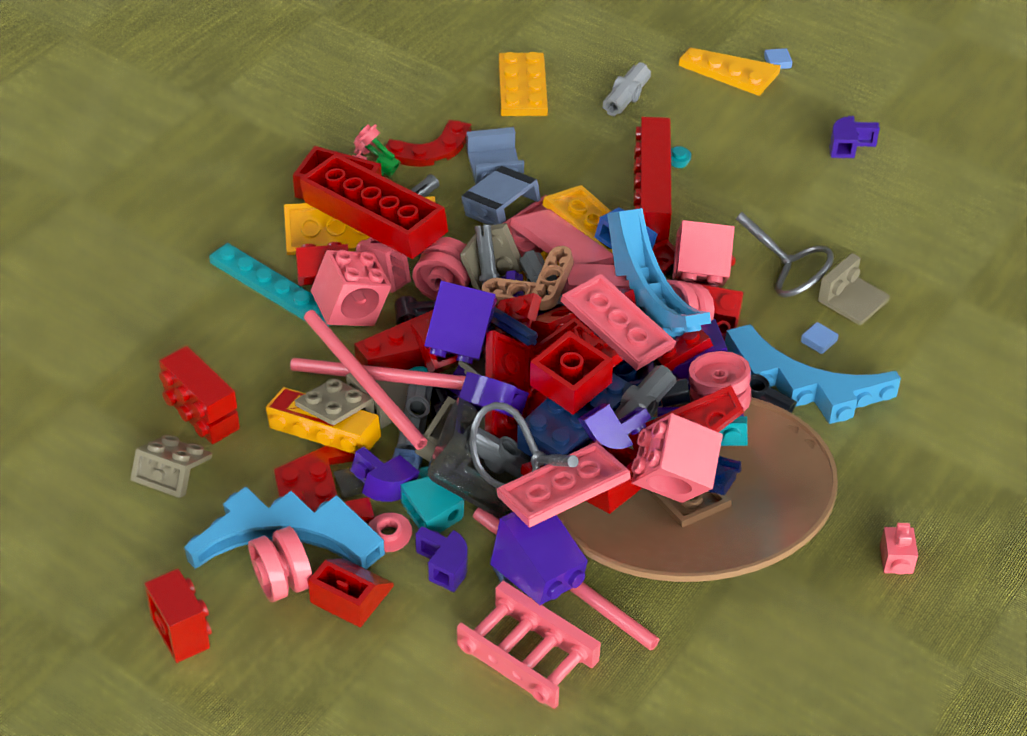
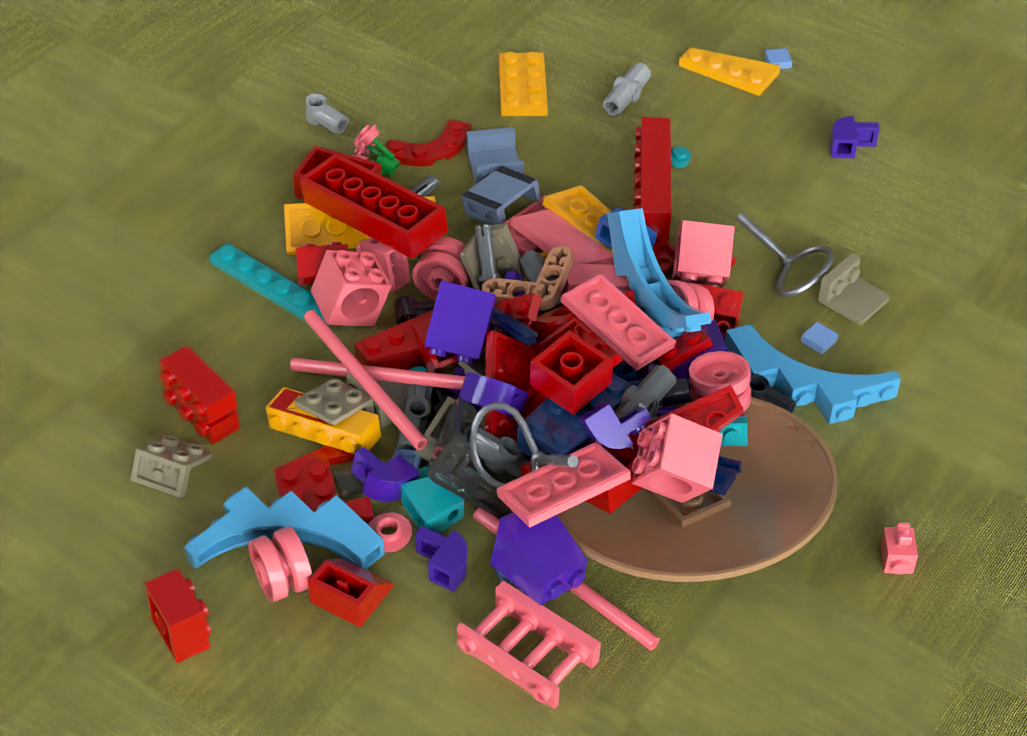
none -> light grey piece [305,93,349,135]

